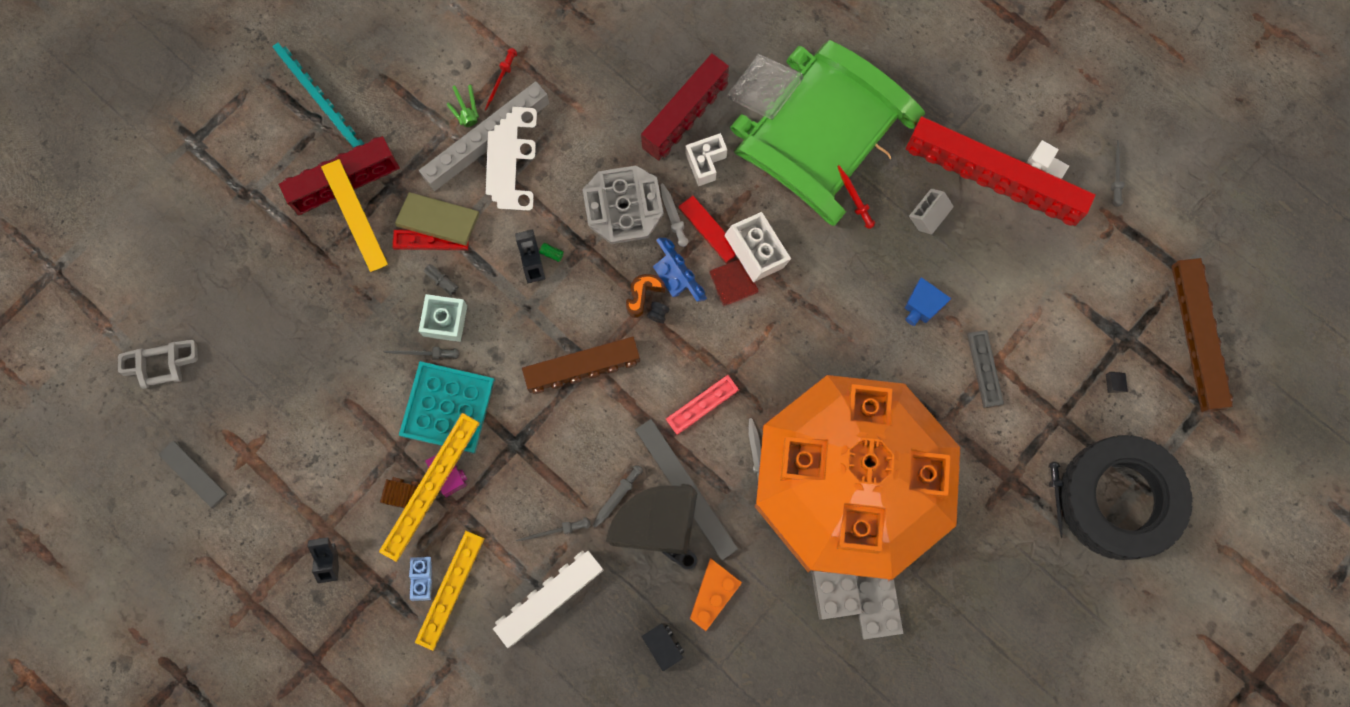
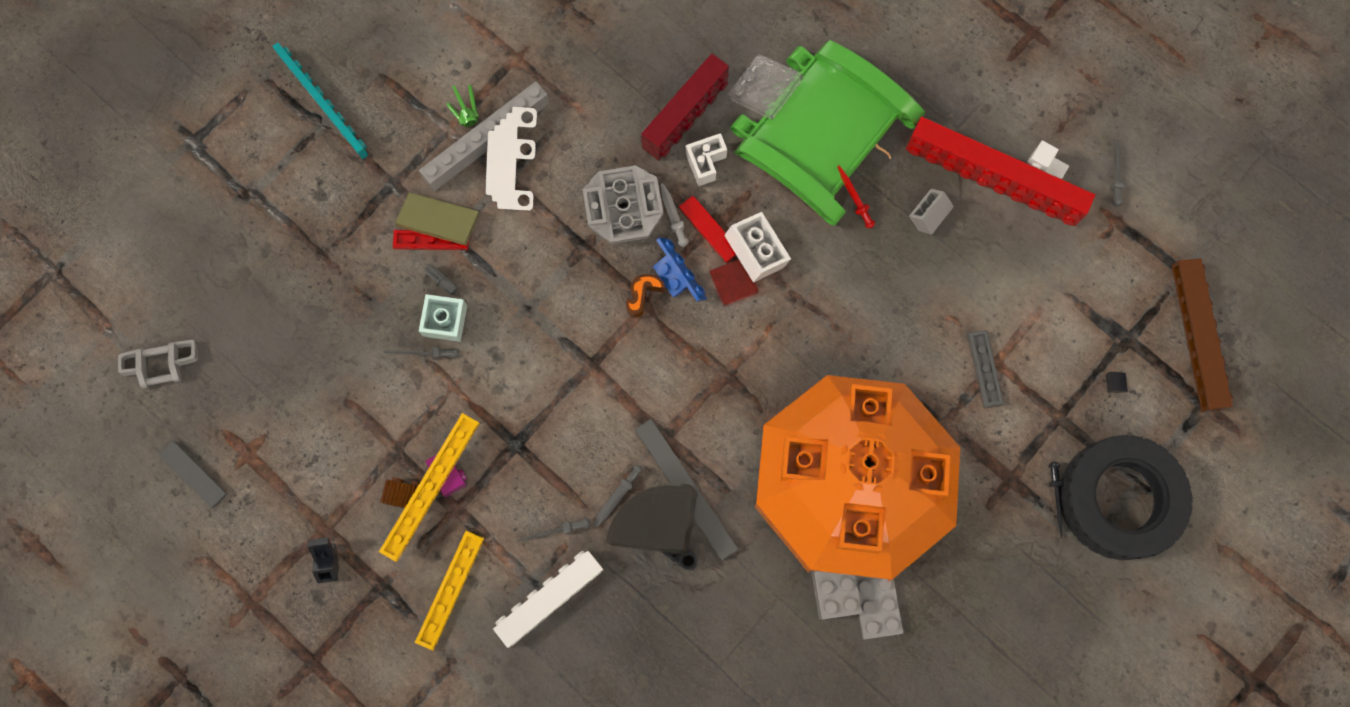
dark red brick [278,136,400,216] -> none
yellow tile [321,159,388,272] -> none
teal plate [399,361,495,454] -> none
light blue slope [409,557,432,601] -> none
red sword [485,48,517,111] -> none
black brick [515,229,546,284] -> none
reddish brown brick [522,336,640,394] -> none
green piece [539,243,564,262] -> none
black brick [641,623,684,671] -> none
black wheel [647,302,670,324] -> none
coral tile [666,375,739,435] -> none
orange wing [690,558,742,631] -> none
light grey sword [748,418,761,488] -> none
blue torso [905,277,951,326] -> none

